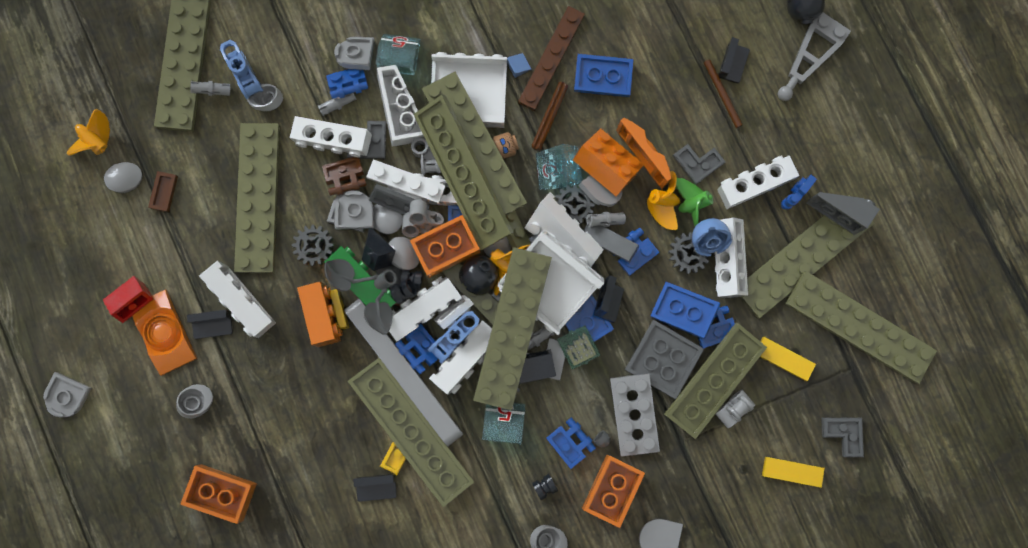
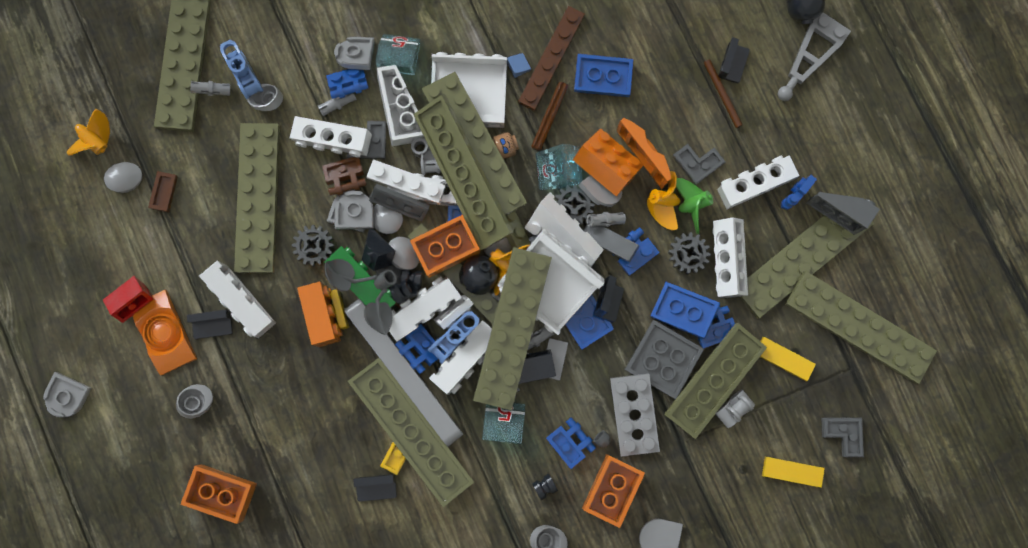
light grey piece [402,199,444,238] -> none
piece [557,325,601,369] -> none
medium blue cylinder [692,218,732,256] -> none

